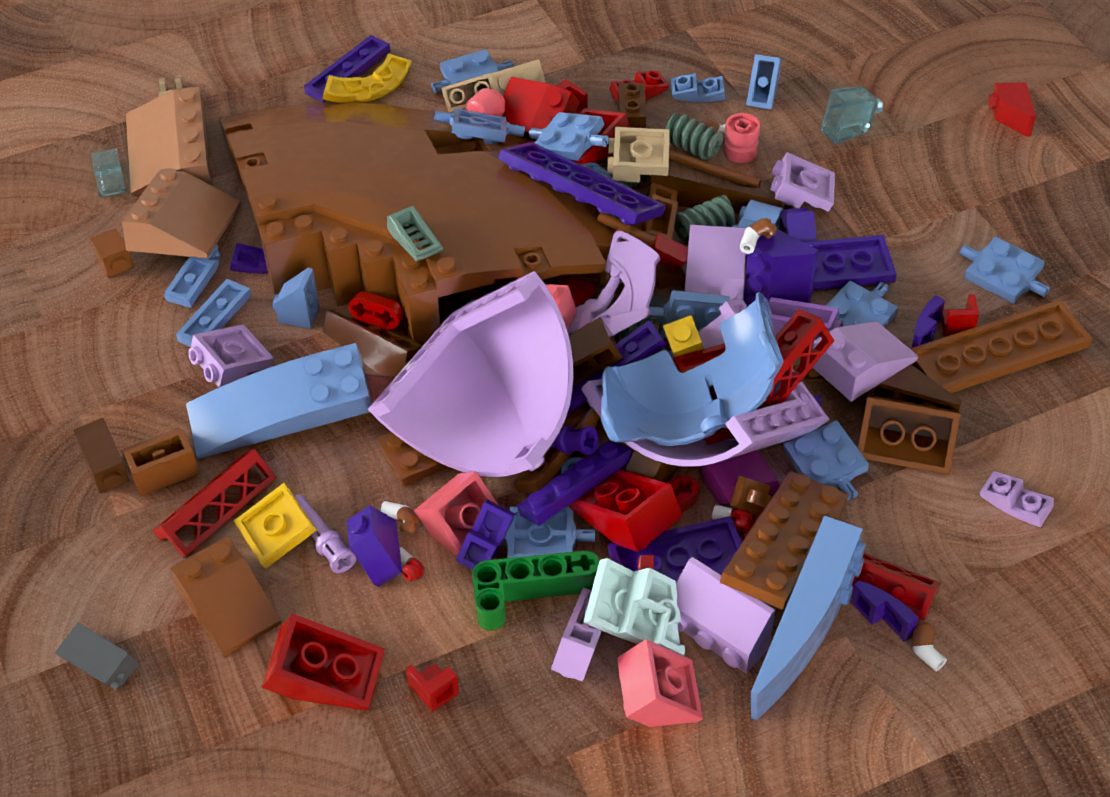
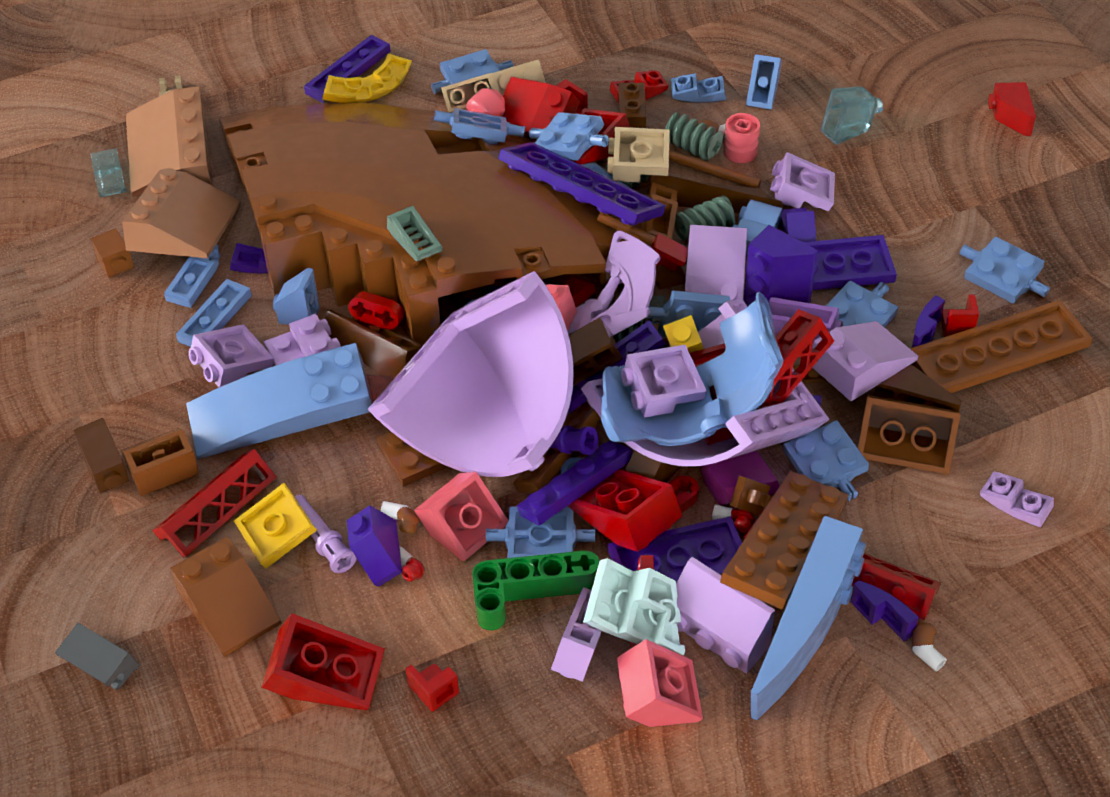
dark purple slope [456,500,516,570] -> none
arm [740,218,777,254] -> none
none -> lavender plate [263,314,341,366]
none -> lavender plate [621,345,707,418]

